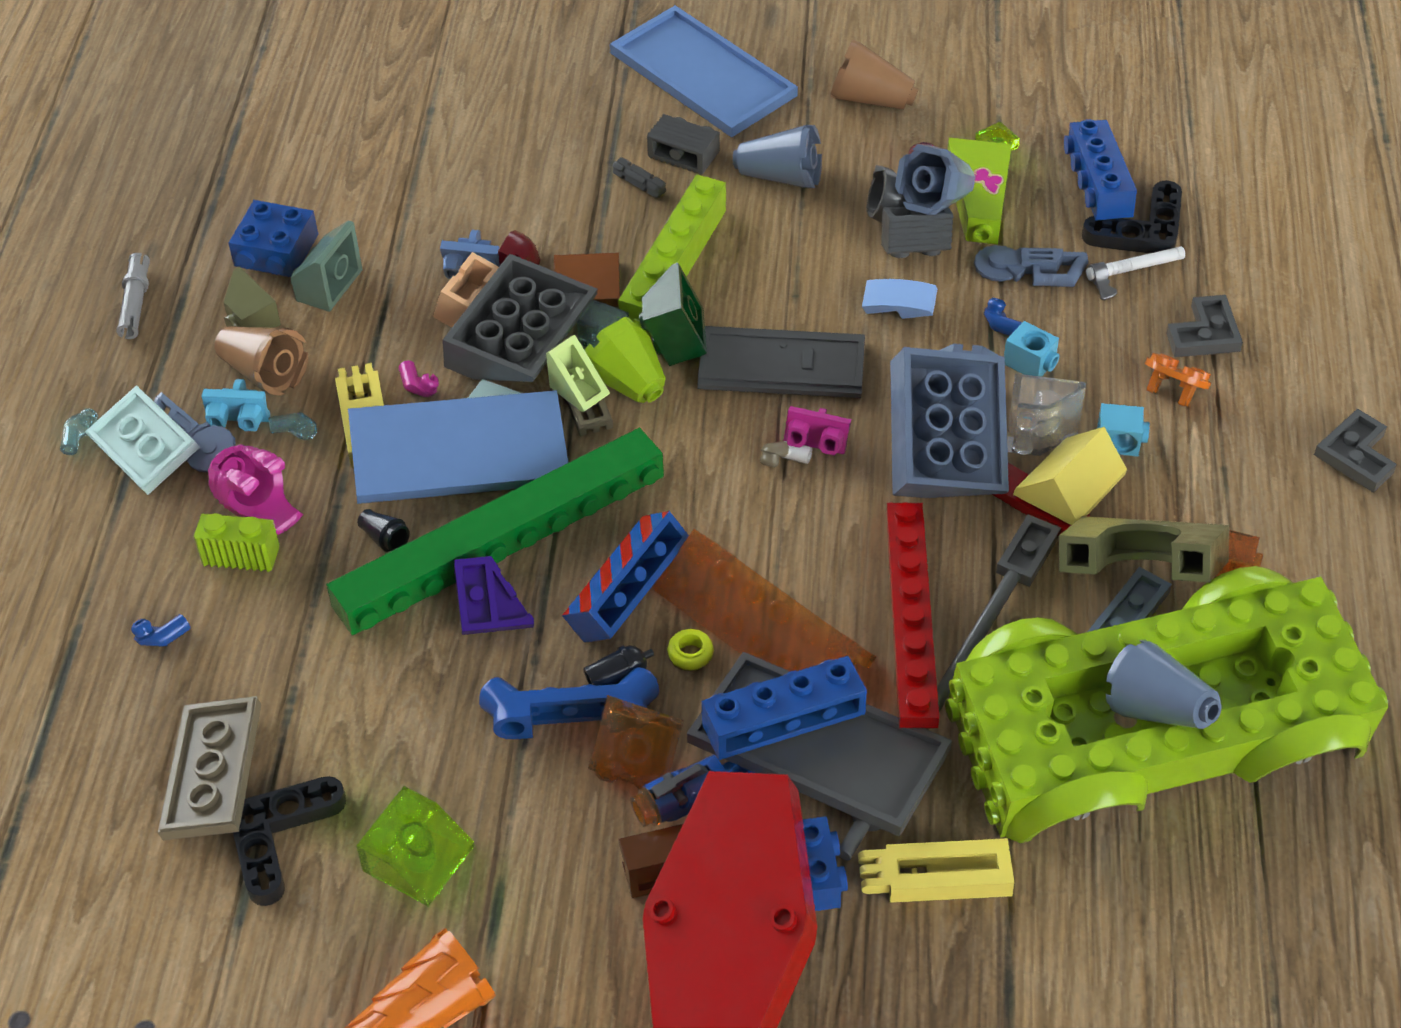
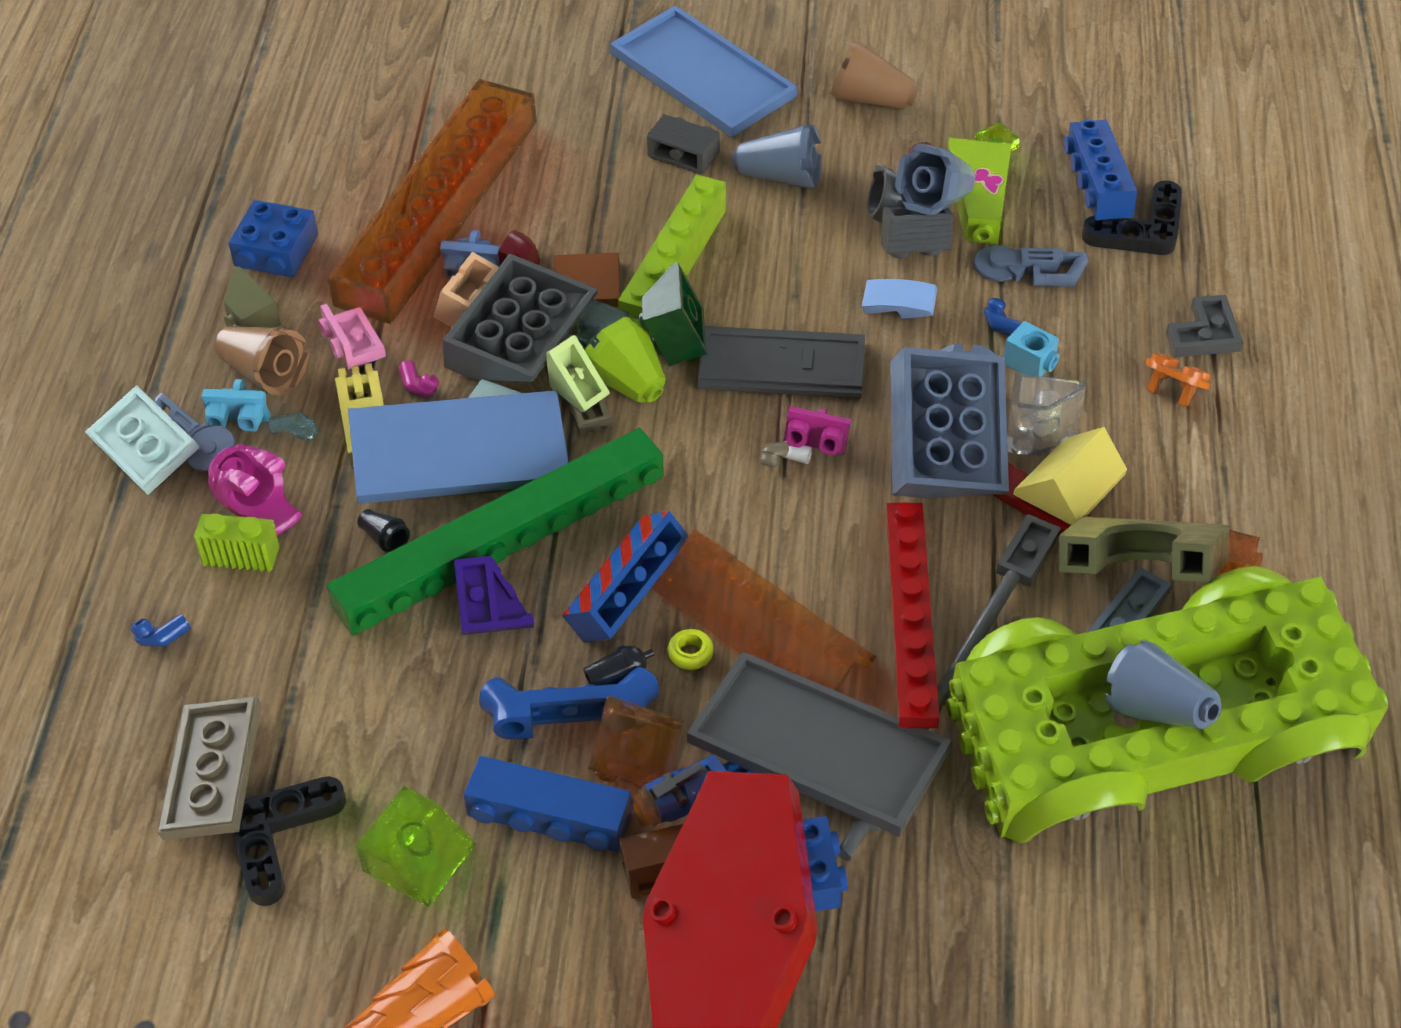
clear light blue arm [60,408,99,455] -> none
light grey pin [116,253,150,339] -> none
sand green slope [291,220,363,312] -> none
dark grey axle [612,157,666,198] -> none
blue brick [701,656,867,760] -> none
light yellow hinge [858,838,1015,903] -> none
white piece [1086,246,1185,300] -> none
medium azure brick [1097,403,1150,456] -> none
dark grey plate [1314,409,1397,493] -> none
none -> bright pink bracket [318,304,386,370]
none -> clear orange brick [328,79,537,324]
none -> blue brick [464,755,633,852]

